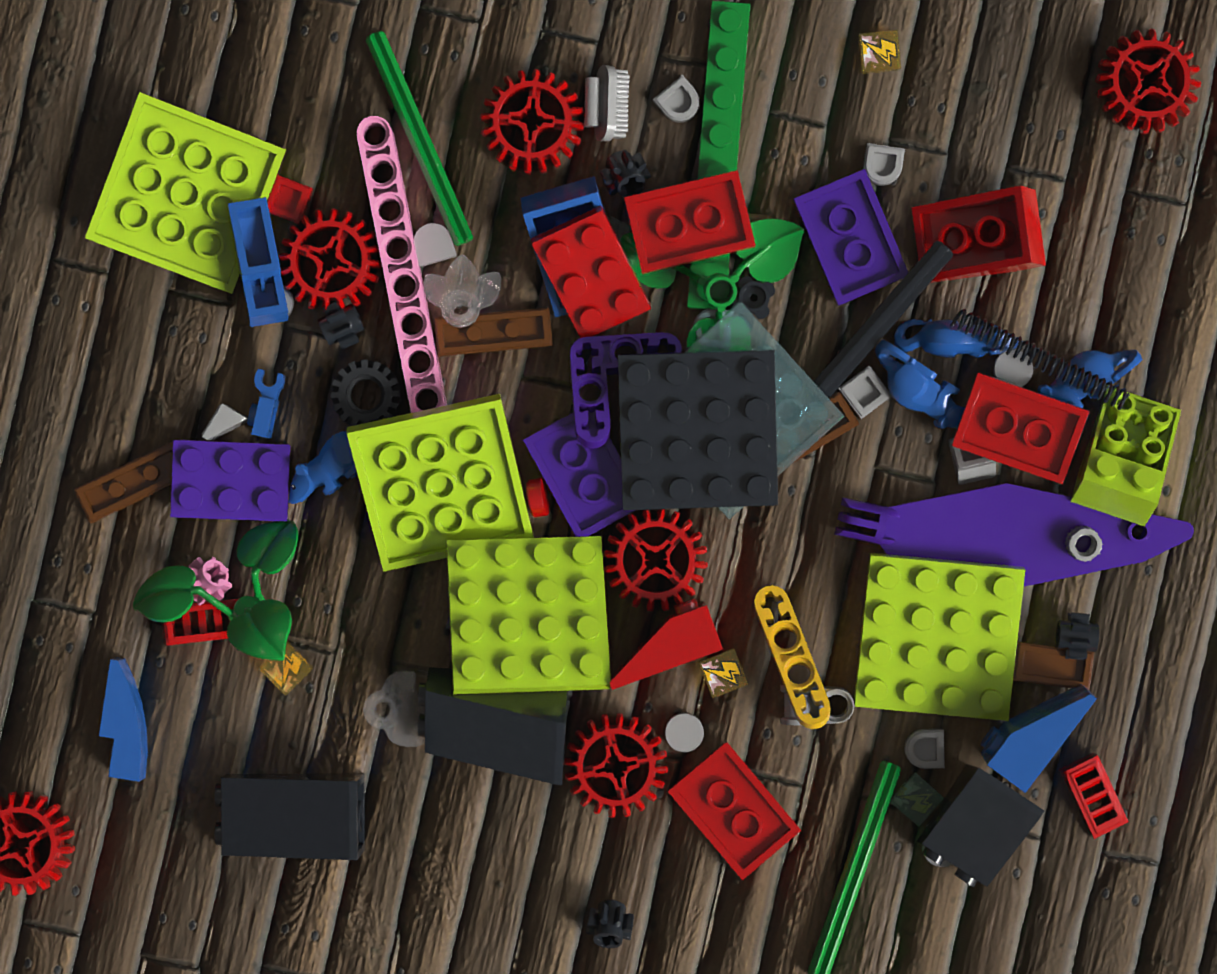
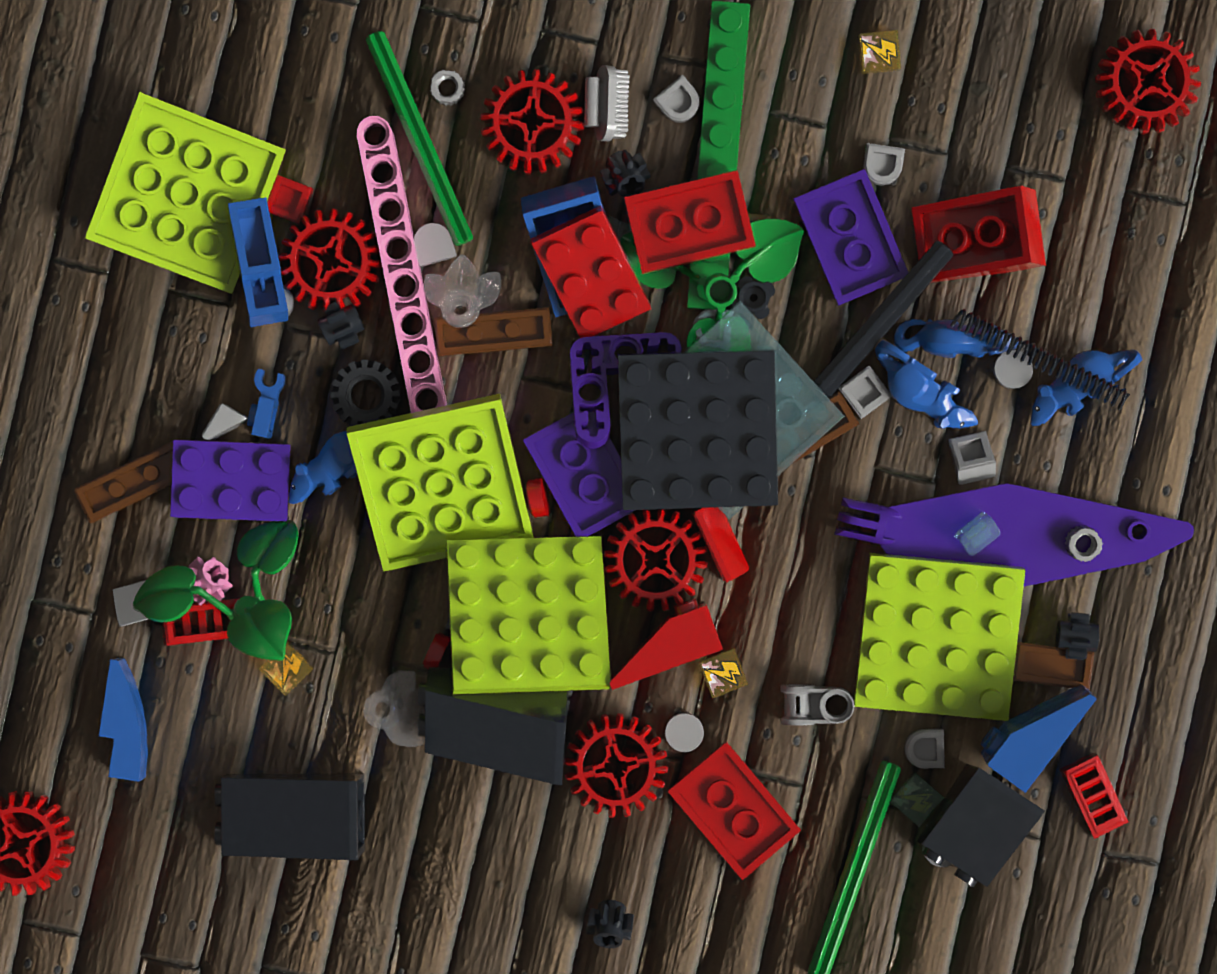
yellow beam [754,585,830,729] -> none
red plate [951,372,1090,485] -> none
lime slope [1071,388,1181,527] -> none
none -> light grey slope [113,580,148,627]
none -> red tile [422,632,451,669]
none -> light grey axle [430,70,465,106]
none -> red slope [692,507,749,583]
none -> clear light blue slope [954,512,1001,557]

